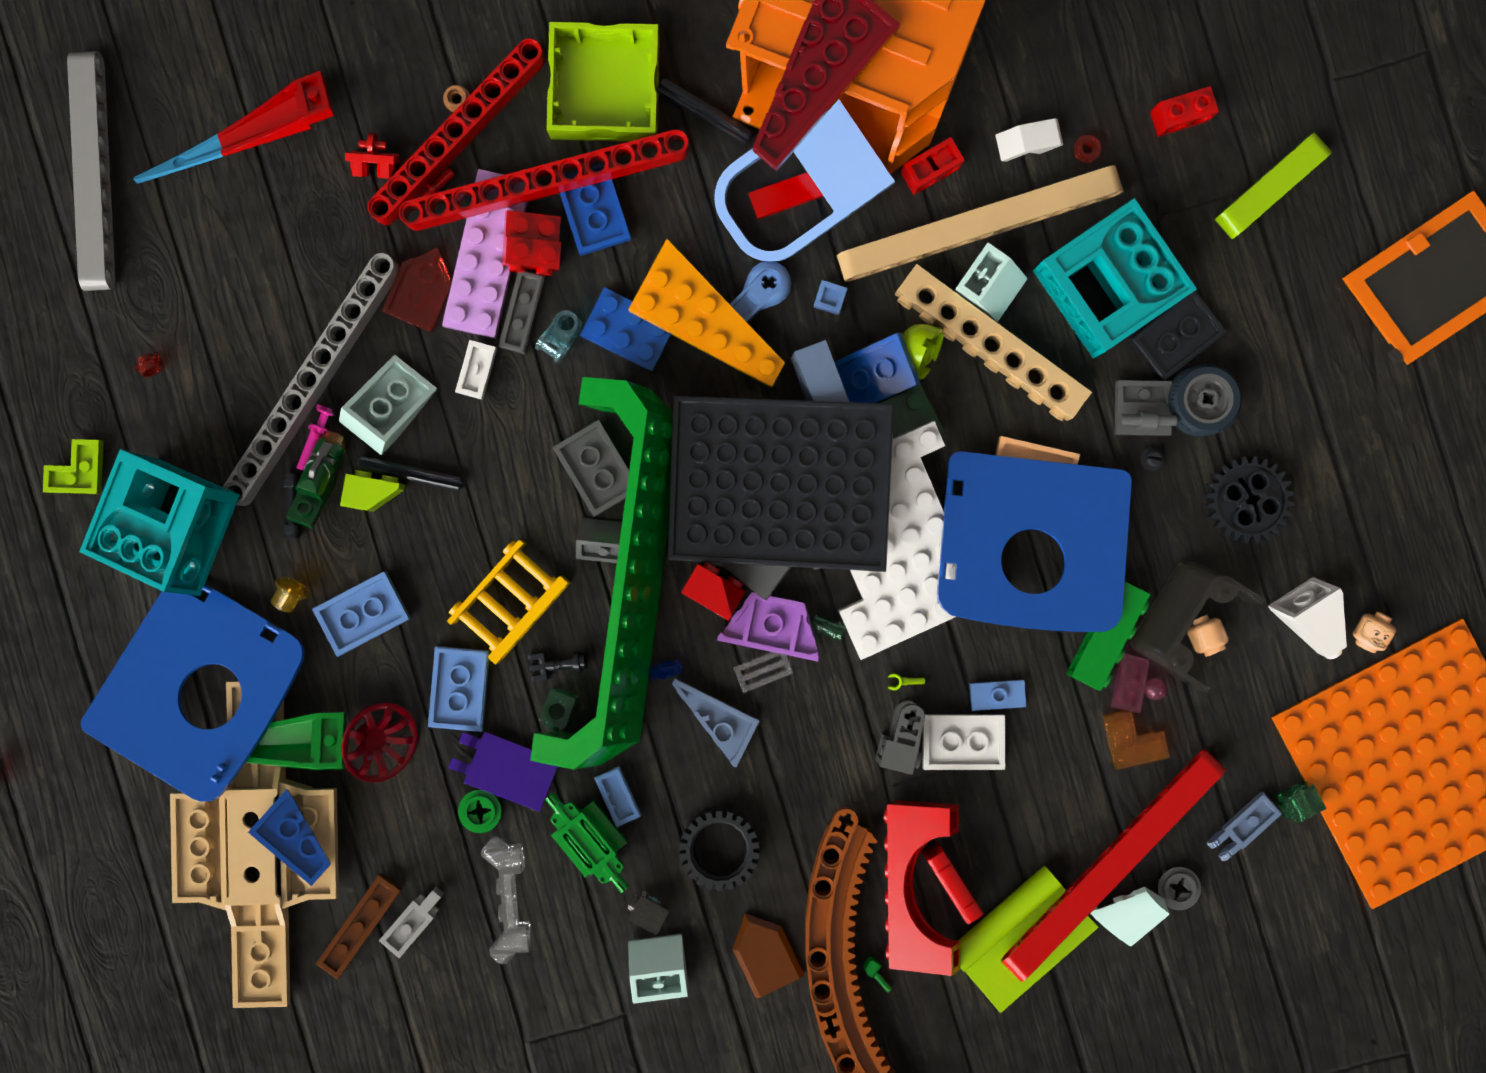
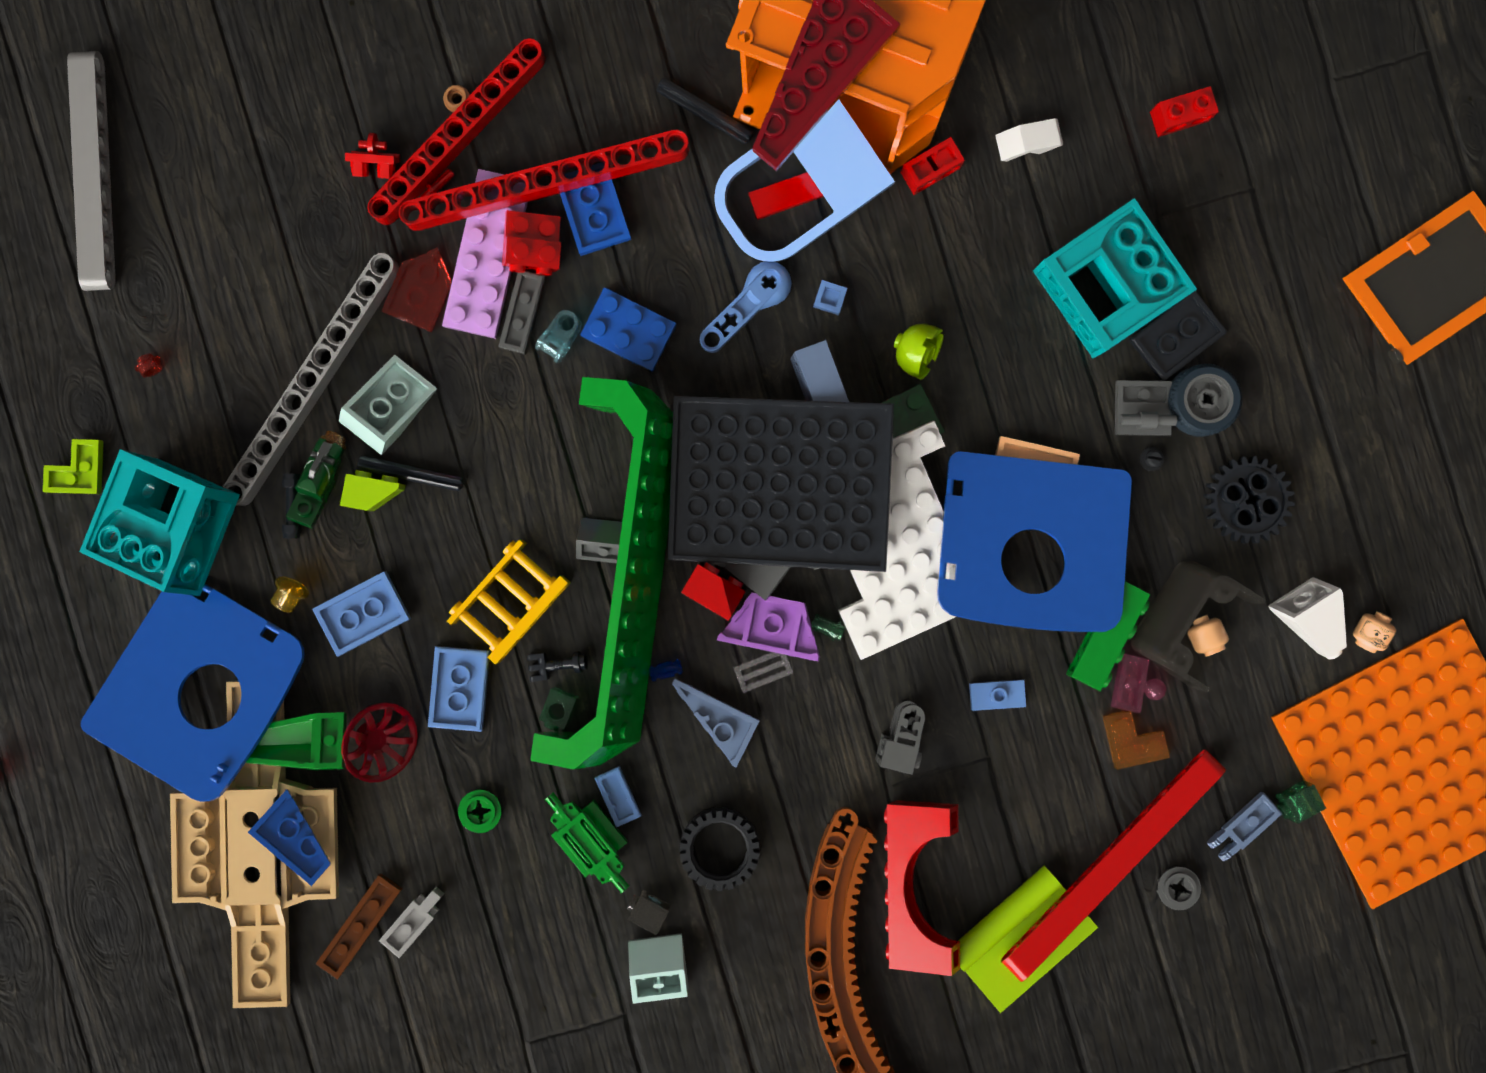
red plate [133,71,334,183] -> none
dark pink piece [297,404,334,470] -> none
dark purple tile [448,732,558,812] -> none
white plate [455,340,497,400] -> none
clear plate [481,836,531,964] -> none
lime tile [547,22,660,141] -> none
dark grey plate [552,420,629,517] -> none
light orange wing [628,239,785,388] -> none
reddish brown tile [733,913,804,998] -> none
blue plate [834,333,921,403] -> none
tan beam [837,165,1124,282] -> none
green hand [863,956,892,992] -> none
lime hand [888,673,925,690] -> none
tan brick [895,264,1092,421] -> none
white plate [922,714,1005,770] -> none
red piece [922,842,983,924] -> none
light aqua slope [954,243,1028,322] -> none
clear red plate [1074,135,1101,163] -> none
light aqua slope [1091,887,1170,946] -> none
lime beam [1214,132,1332,239] -> none

